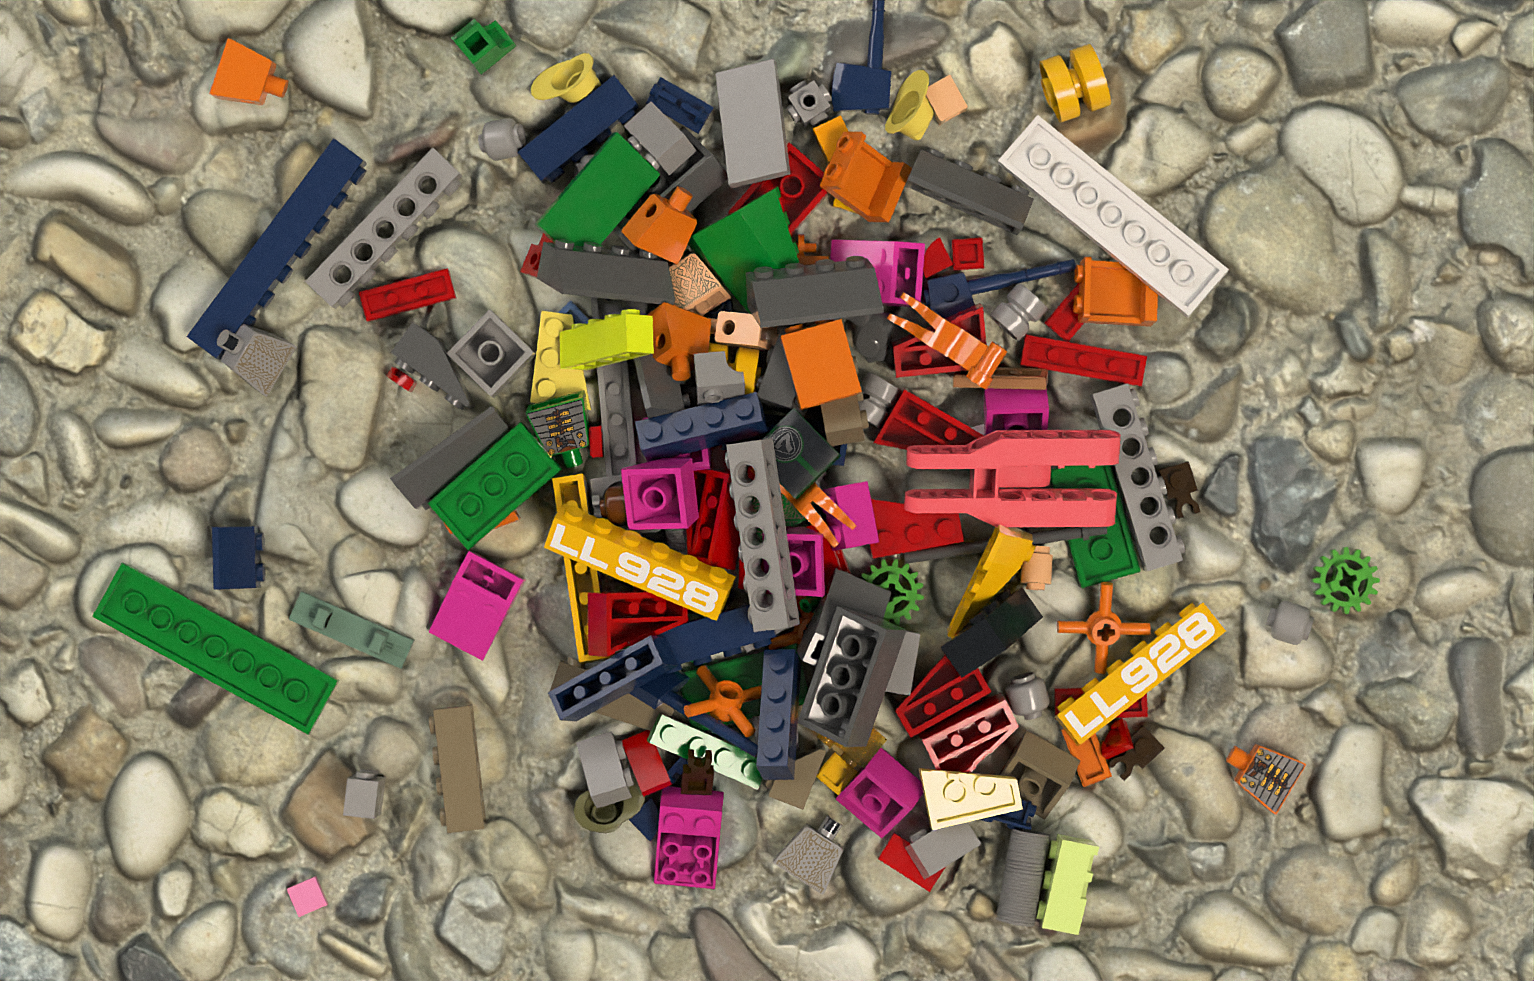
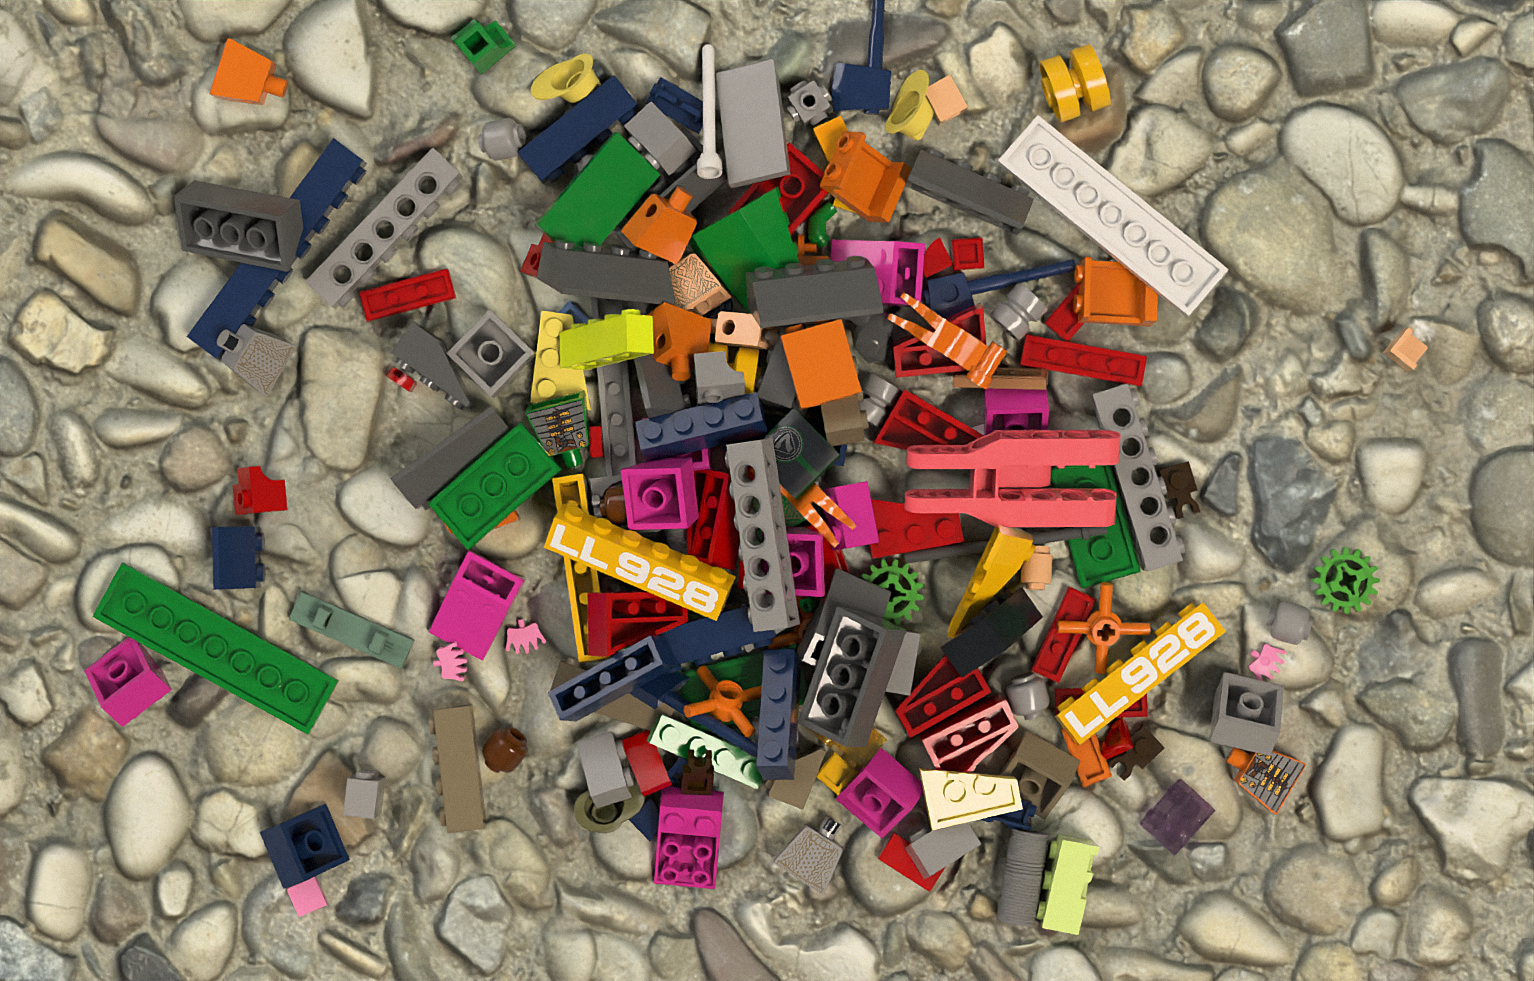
none -> dark pink slope [84,637,172,727]
none -> dark grey slope [174,180,303,272]
none -> red brick [232,466,288,515]
none -> dark blue slope [259,804,350,889]
none -> bright pink piece [433,641,468,681]
none -> reddish brown head [482,727,528,773]
none -> bright pink piece [506,619,546,654]
none -> white piece [697,44,722,179]
none -> green arm [807,201,838,248]
none -> red tile [1030,586,1097,683]
none -> clear purple bracket [1140,779,1216,856]
none -> light grey brick [1210,672,1284,756]
none -> bright pink piece [1248,644,1286,681]
none -> light nougat panel [1383,327,1428,372]

